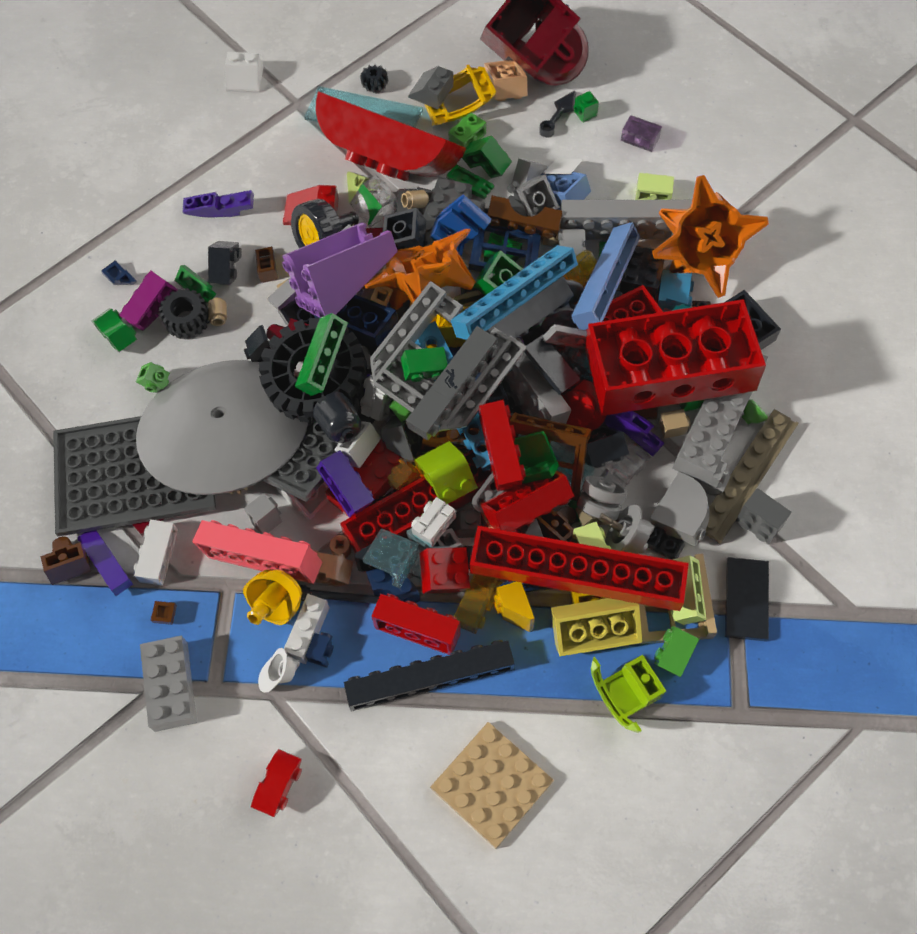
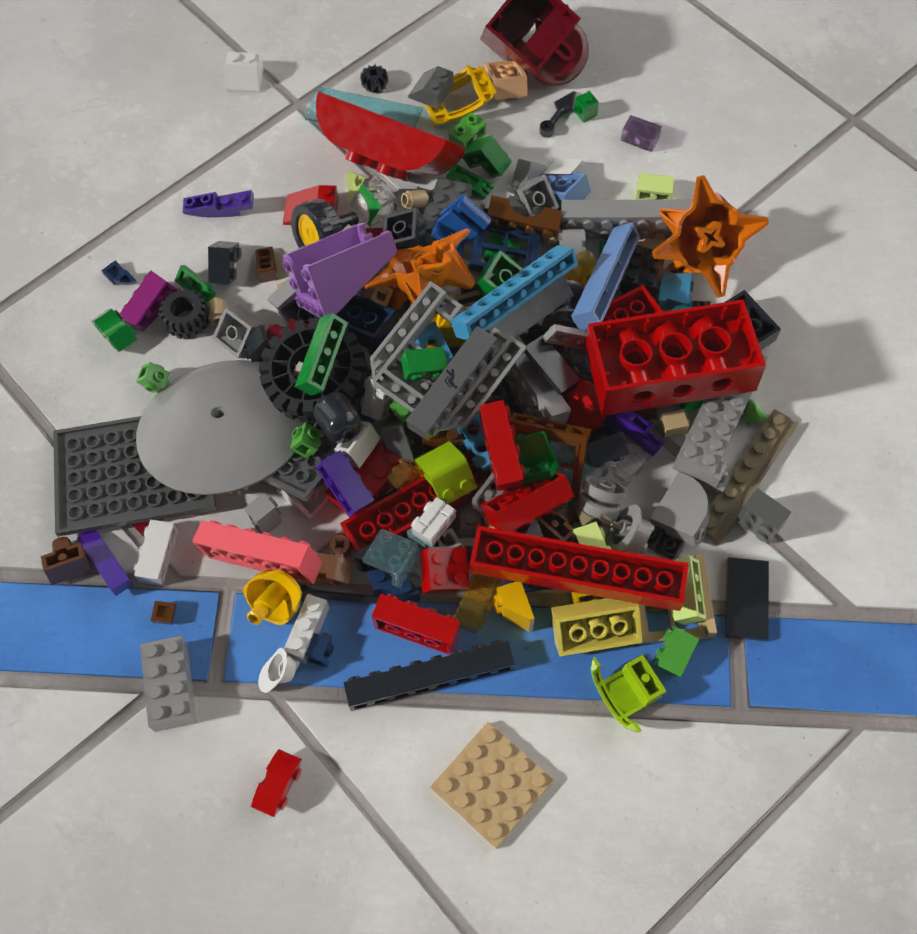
none -> light grey slope [212,305,265,358]
none -> bright green brick [290,422,322,458]

